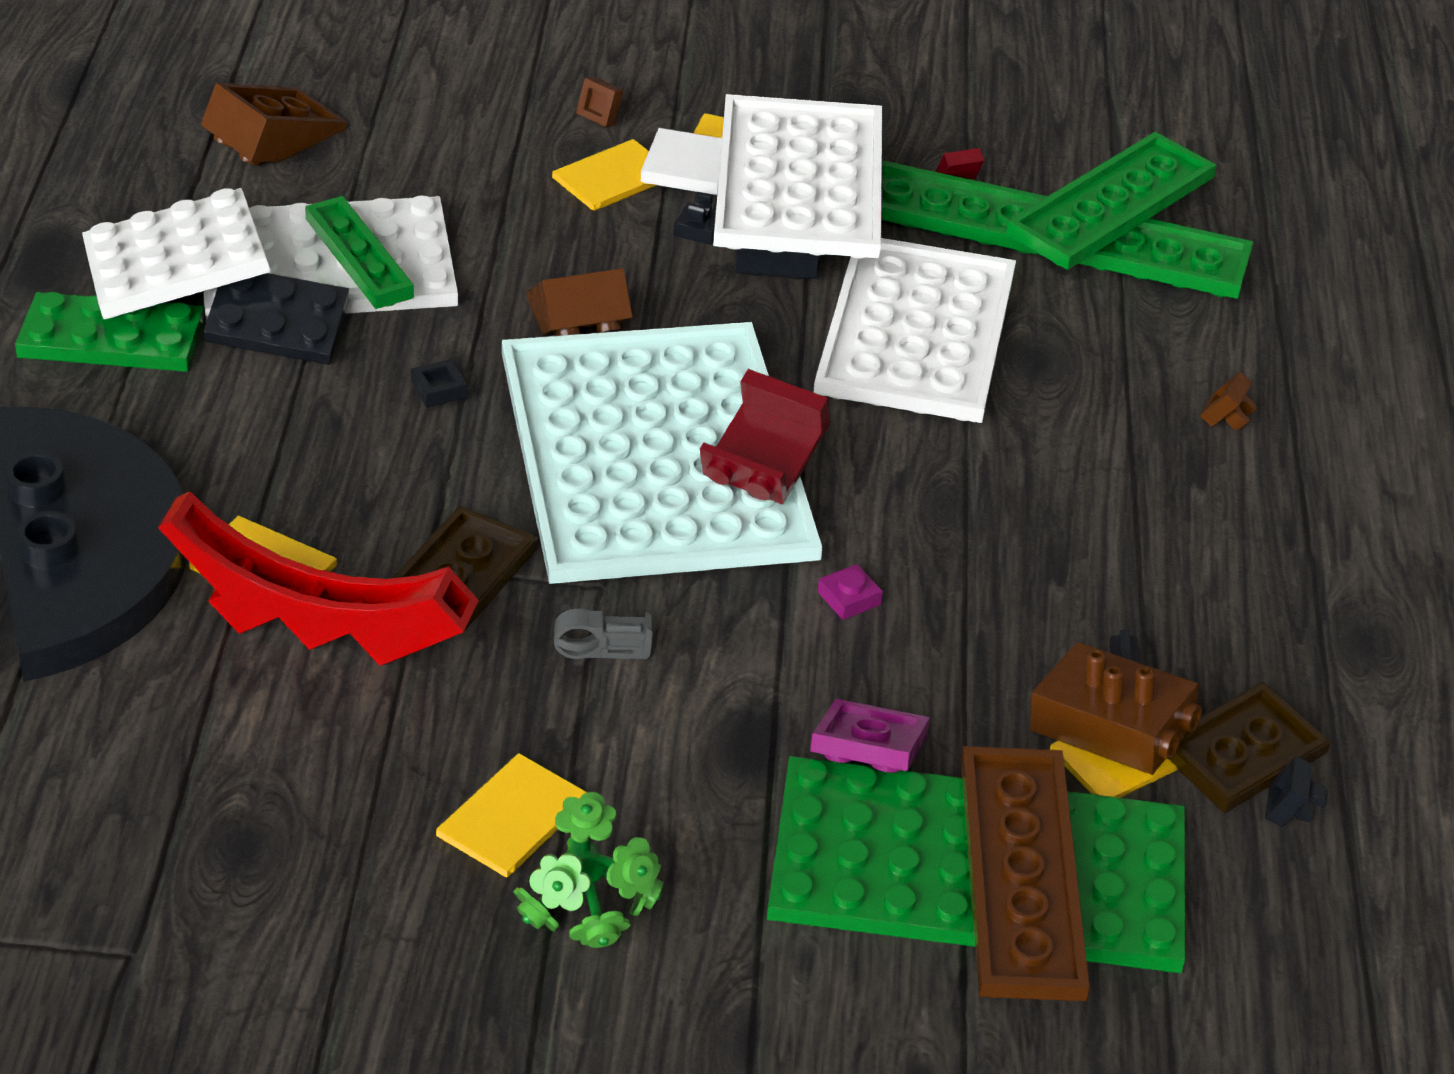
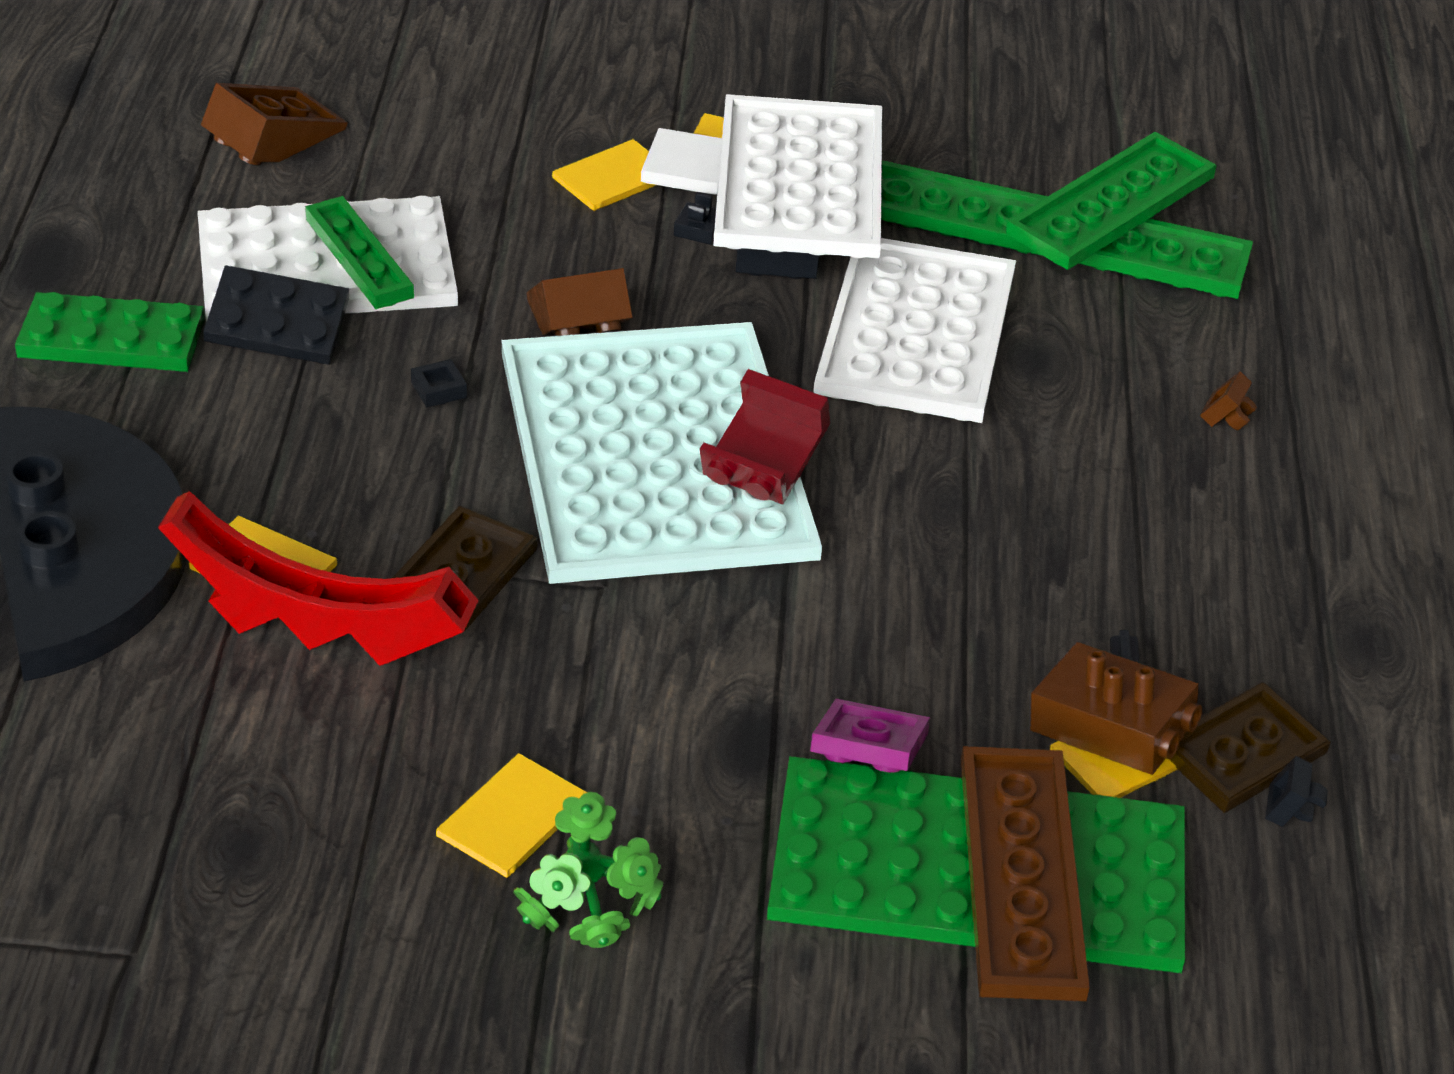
white plate [82,188,270,319] -> none
dark grey piece [554,609,653,659] -> none
reddish brown tile [576,76,623,127] -> none
magenta plate [817,564,883,620] -> none
dark red tile [936,148,984,180] -> none

